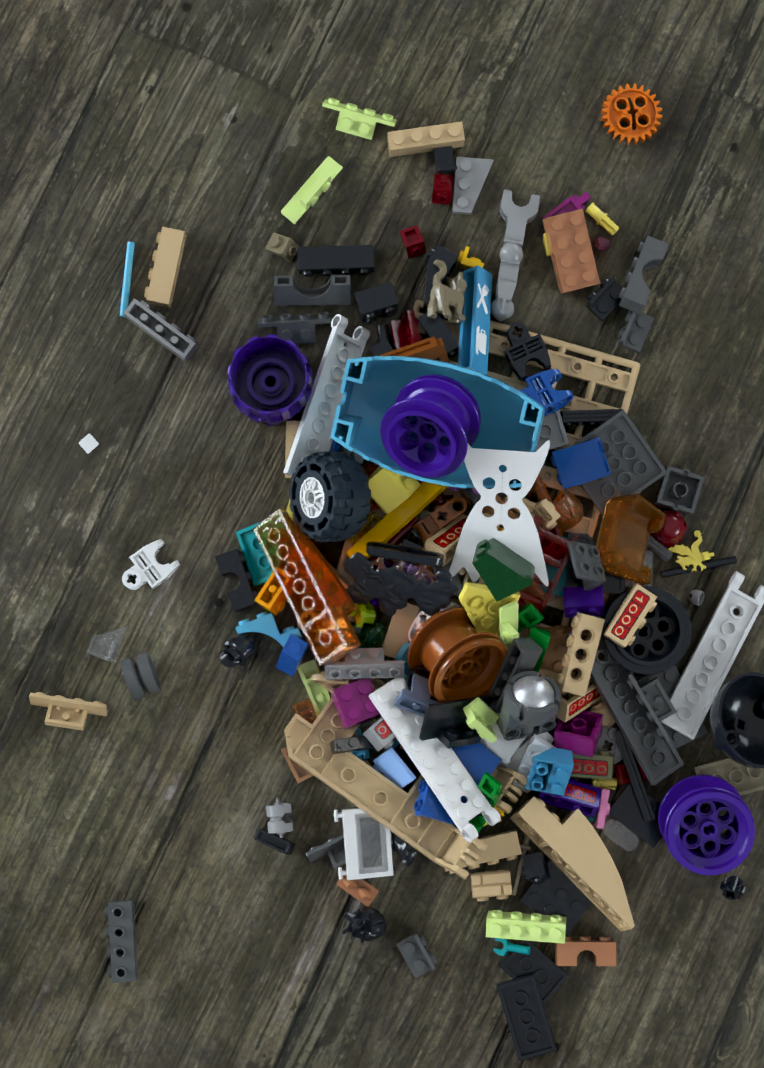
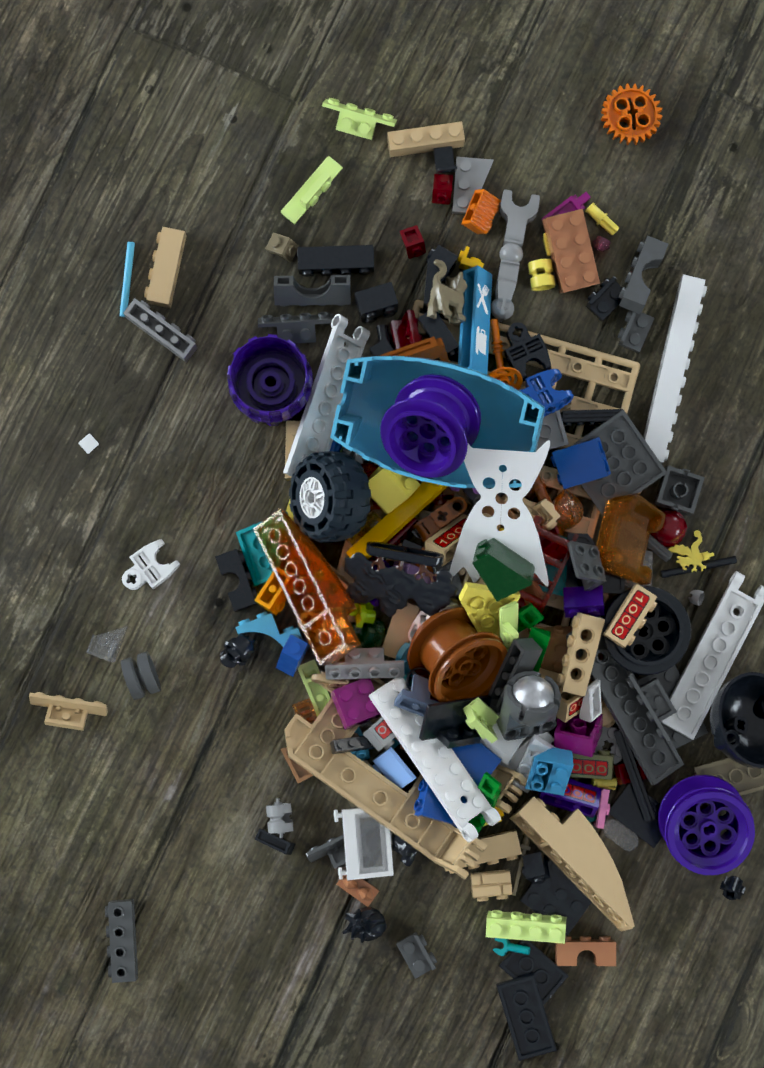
none -> orange brick [461,189,501,234]
none -> orange dish [488,319,523,390]
none -> light yellow wheel [528,259,556,291]
none -> white slope [579,679,602,723]
none -> white brick [643,274,707,464]

